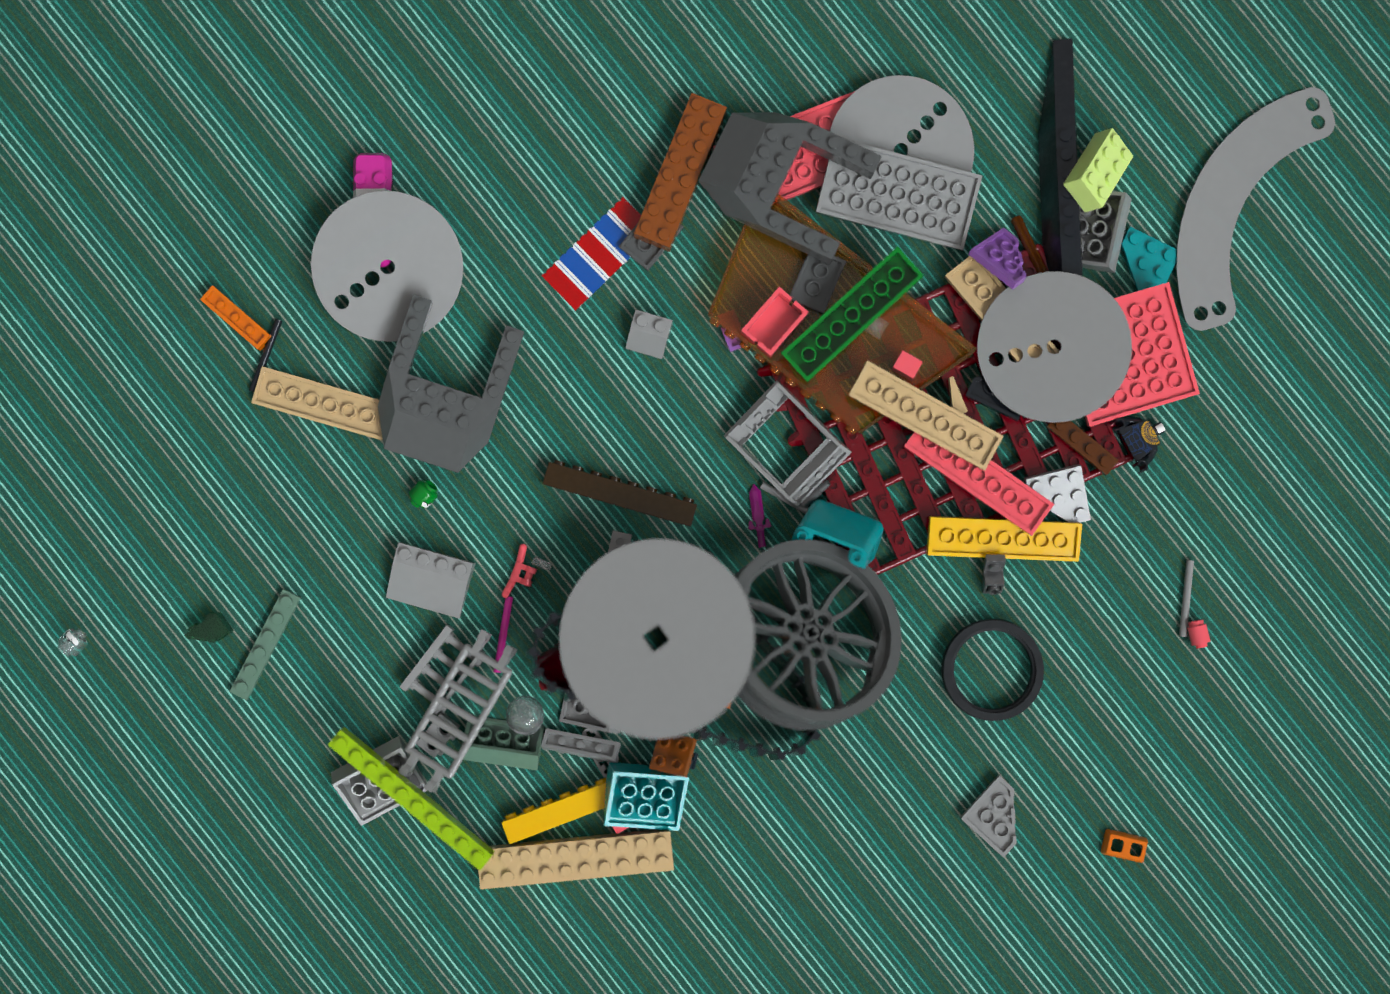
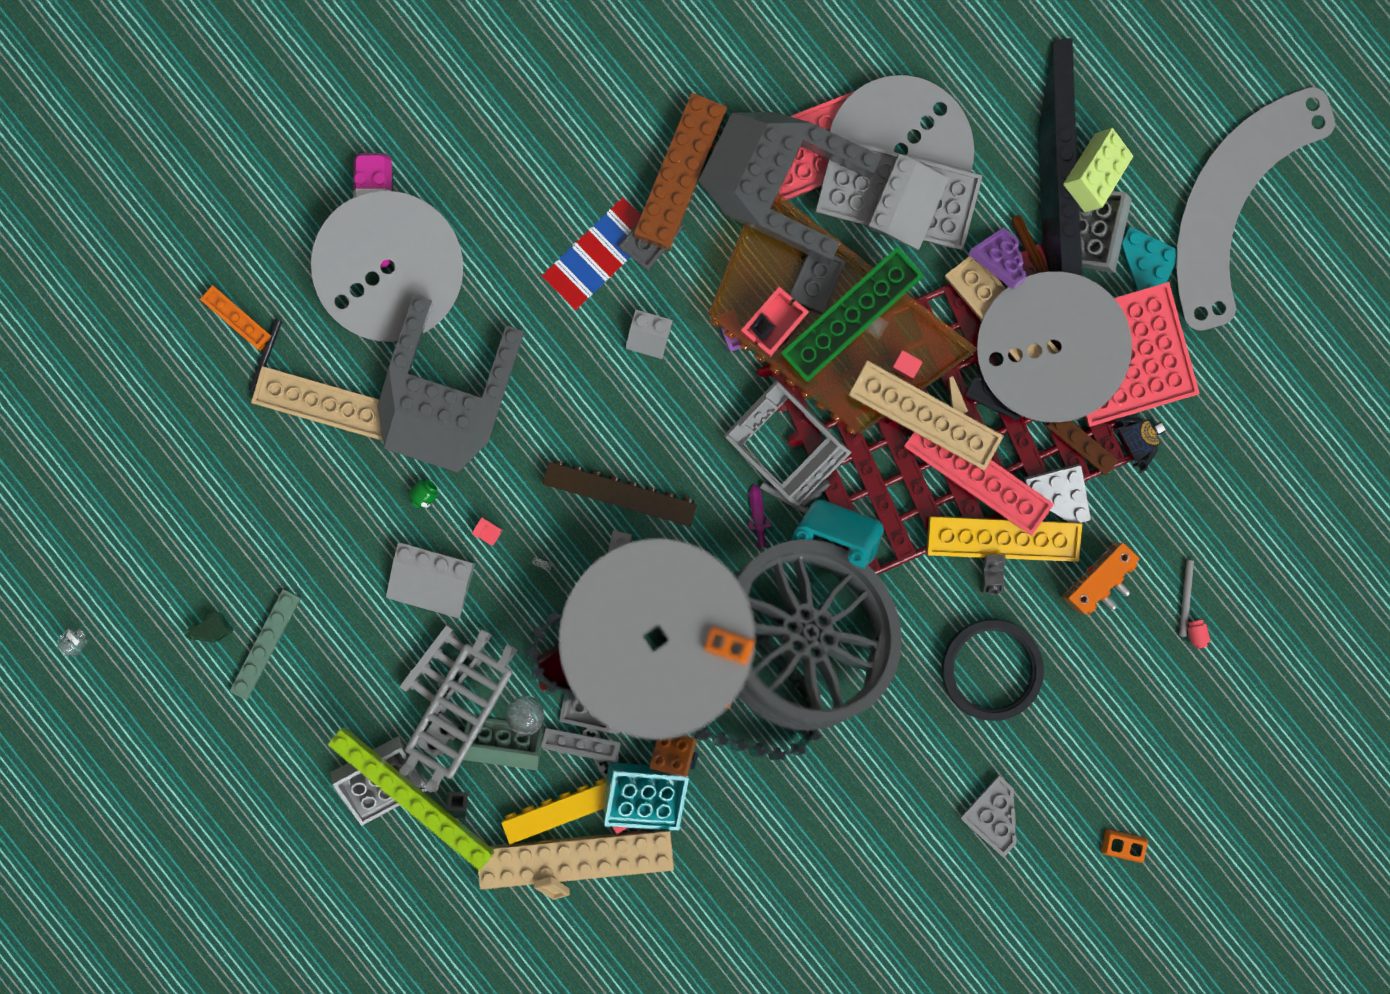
dark pink bar [493,596,513,673] -> none
coral piece [502,544,537,598] -> none
none -> pearl dark grey brick [446,791,468,819]
none -> coral panel [472,518,503,545]
none -> tan tile [534,877,570,900]
none -> orange piece [704,626,754,665]
none -> black plate [750,313,777,341]
none -> light grey slope [866,154,949,250]
none -> orange piece [1061,543,1139,615]

